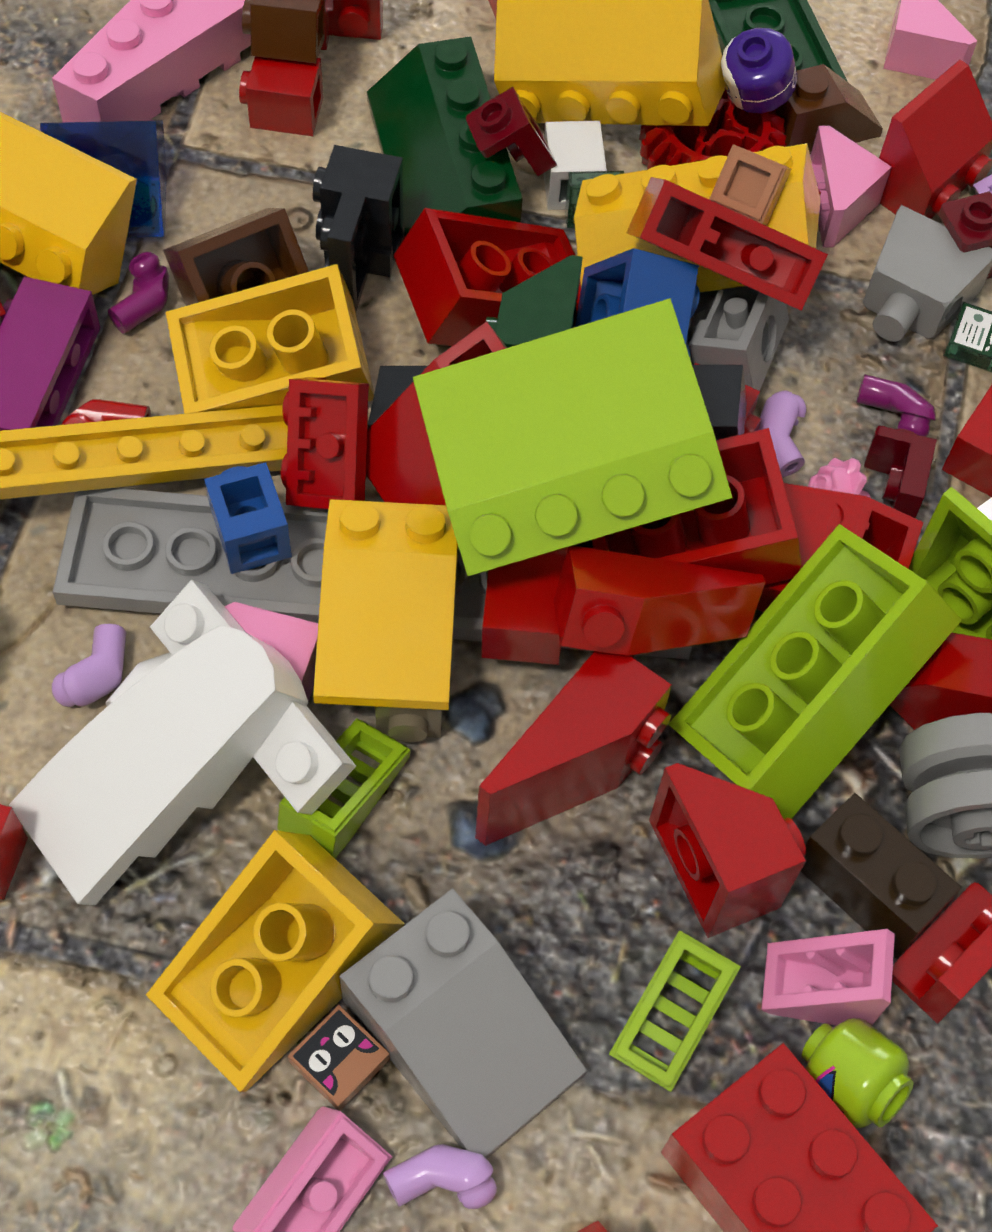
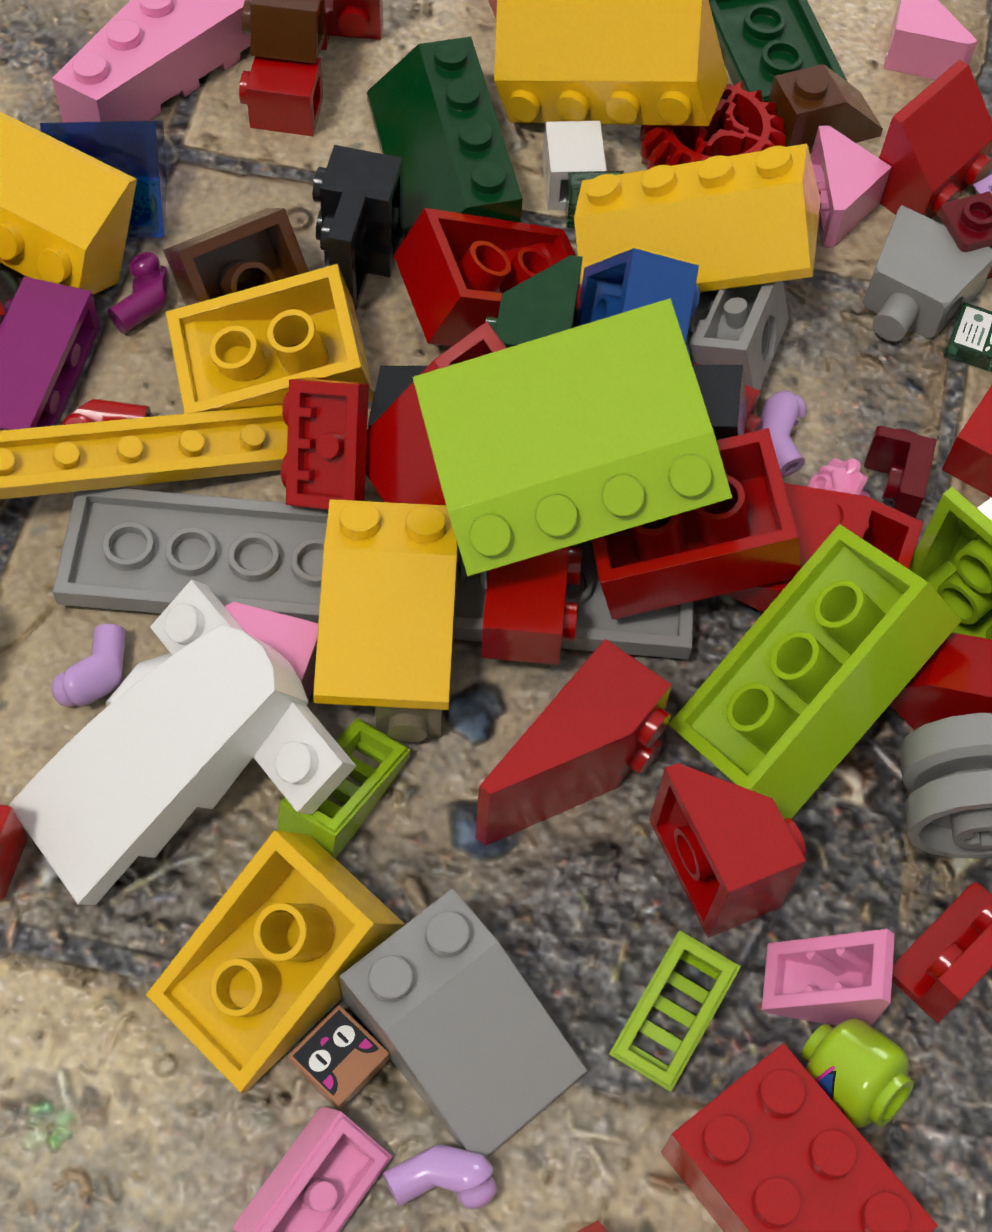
blue brick [204,462,292,574] -> none
dark red bracket [466,87,557,176] -> none
red slope [554,545,766,656] -> none
red slope [626,177,828,311] -> none
nougat tile [709,144,792,226] -> none
dark purple head [721,27,798,114] -> none
dark brown brick [801,793,962,959] -> none
magenta arm [856,374,936,437] -> none

